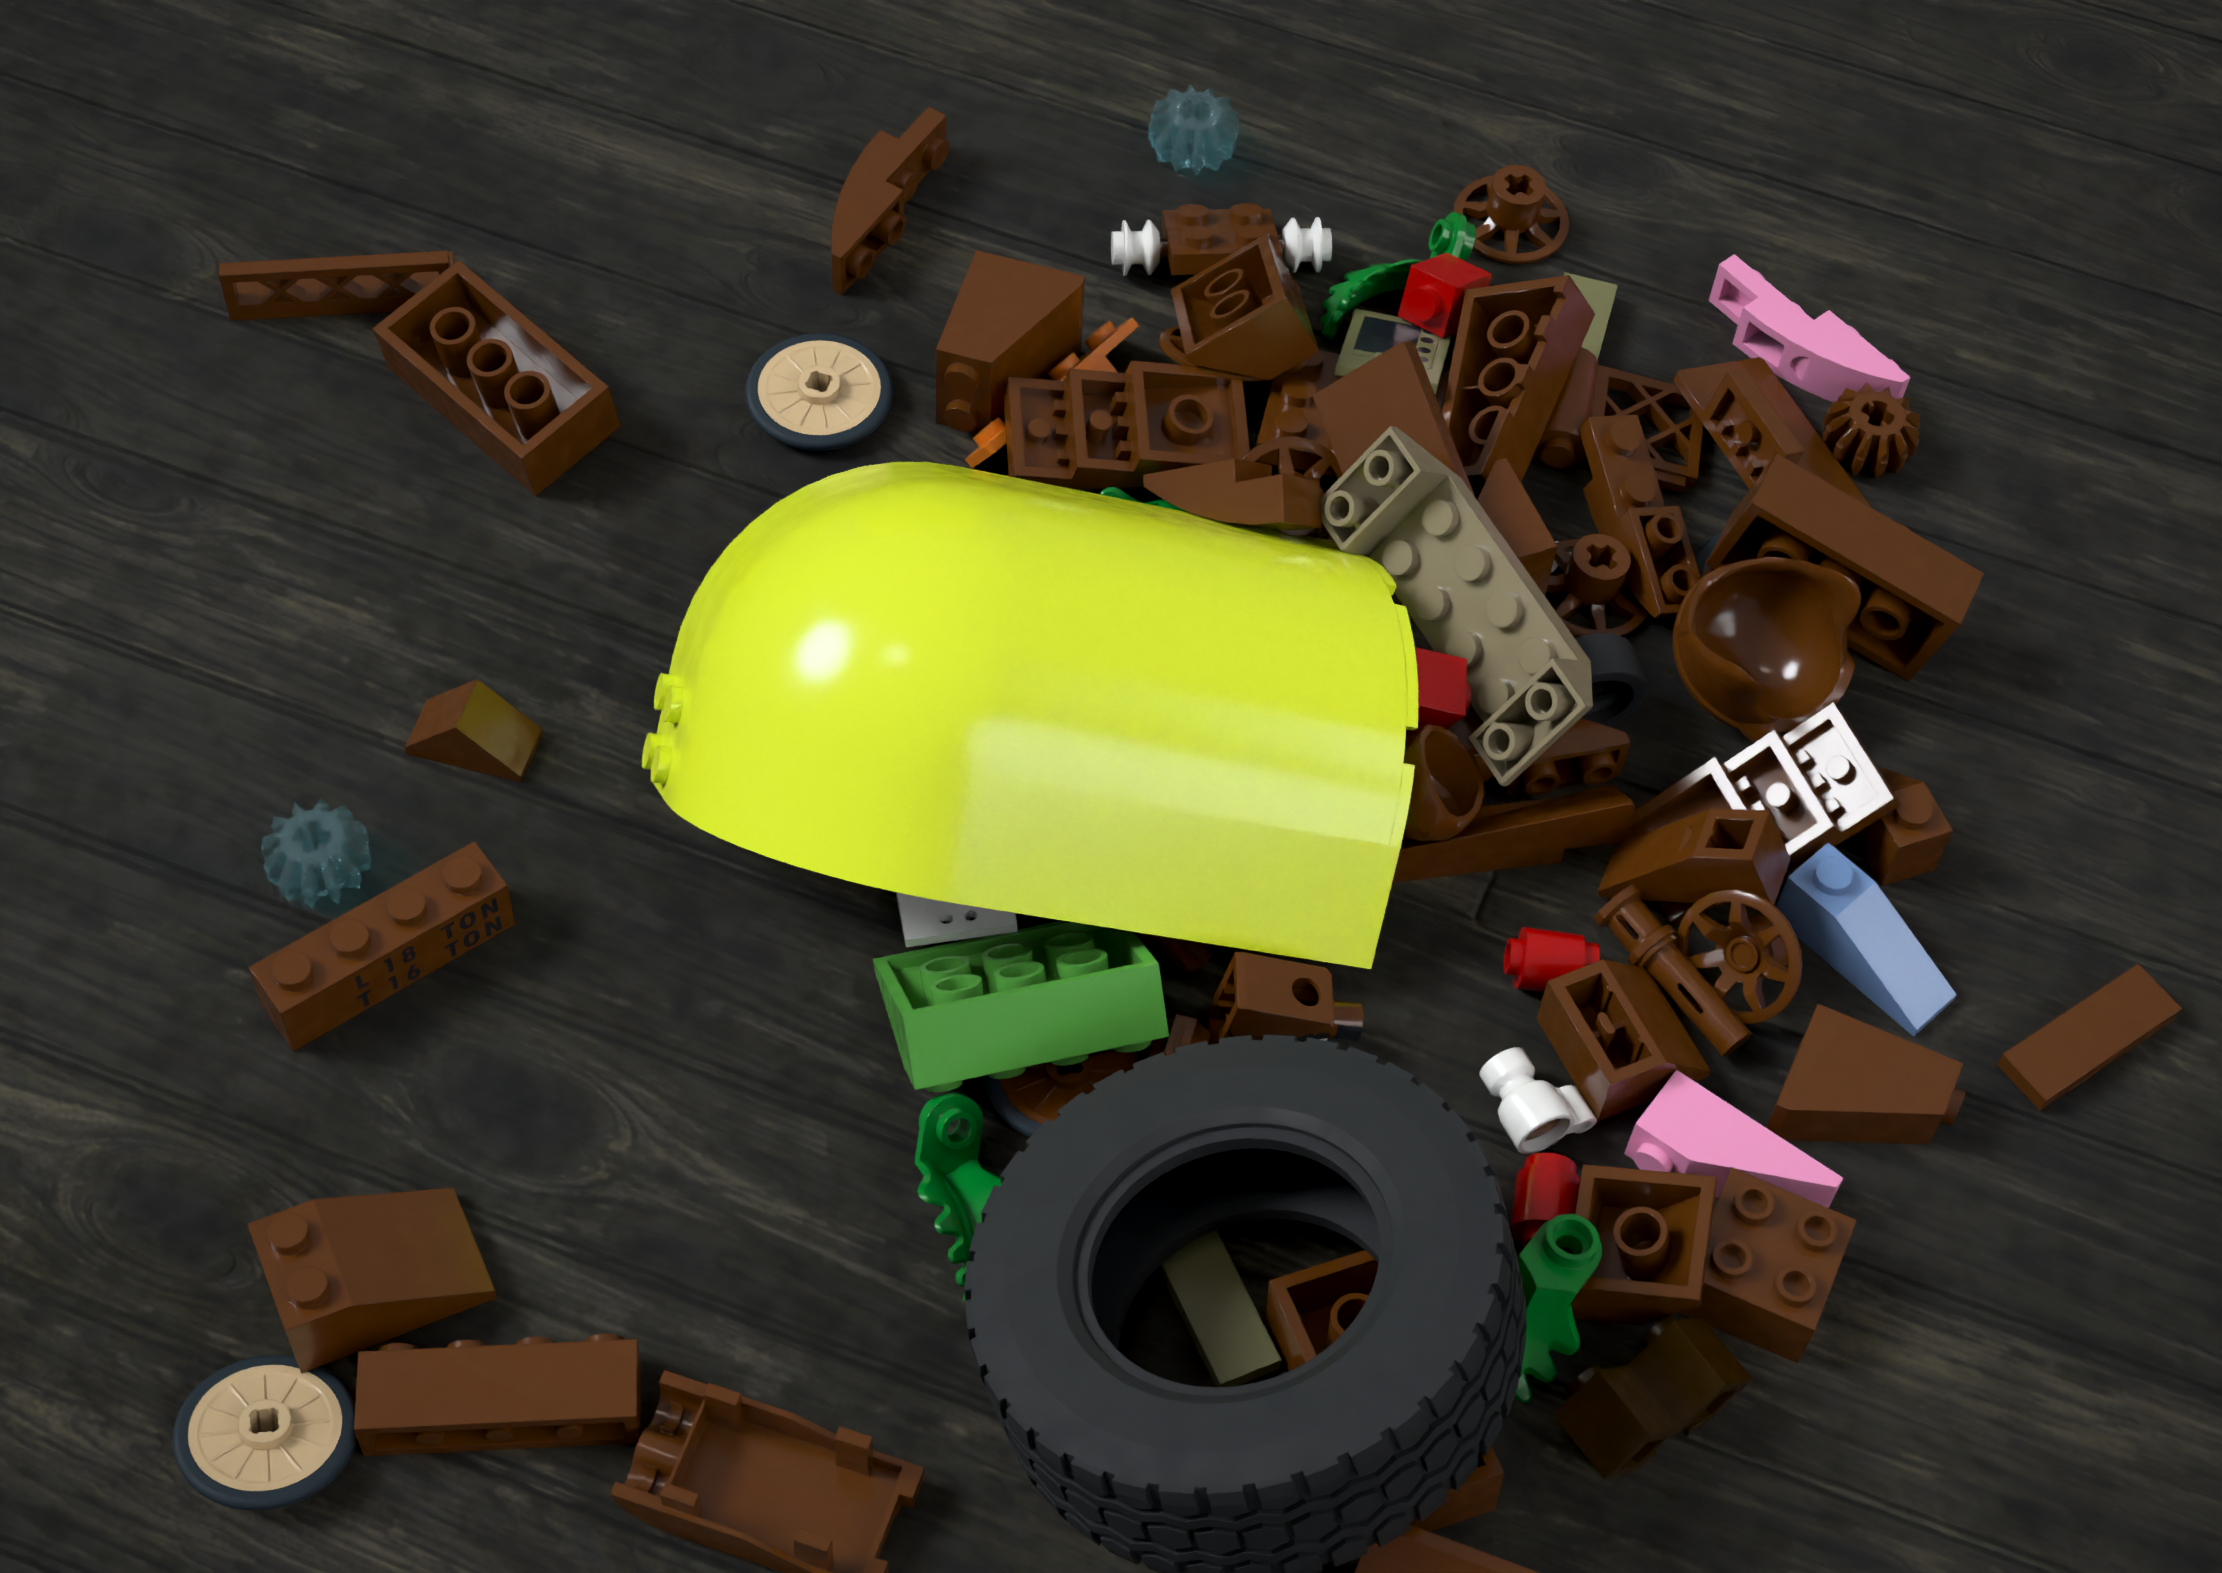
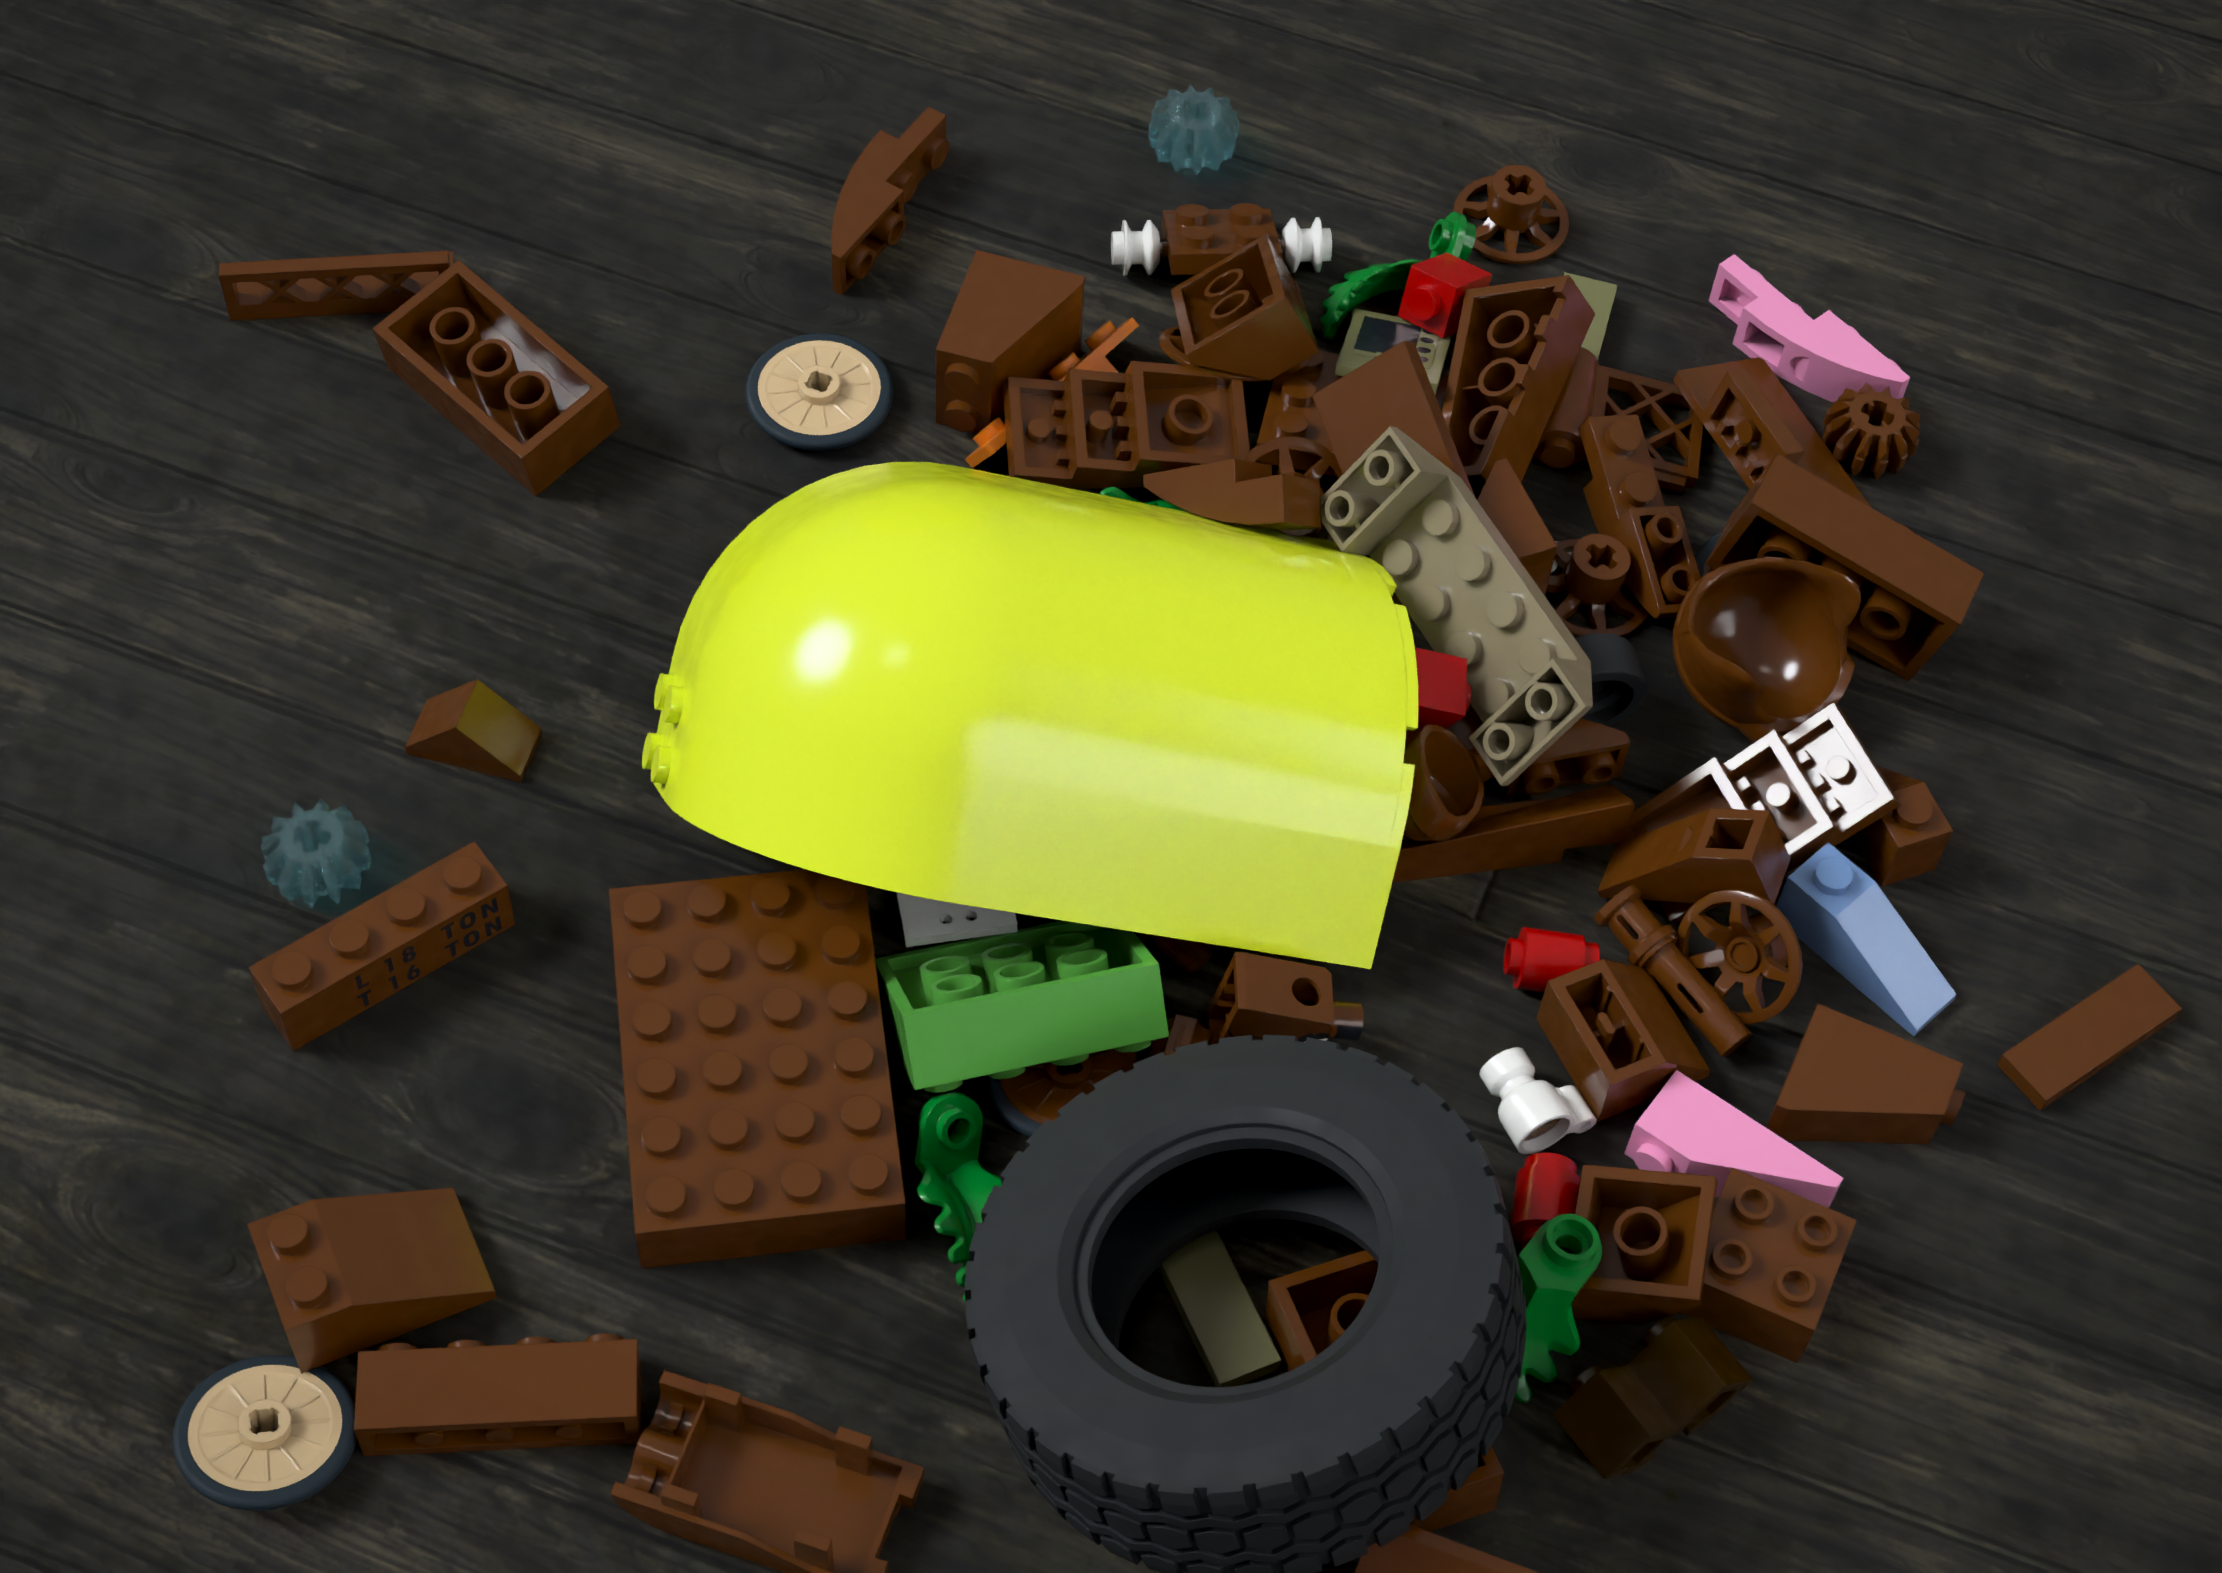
none -> reddish brown brick [609,869,906,1269]

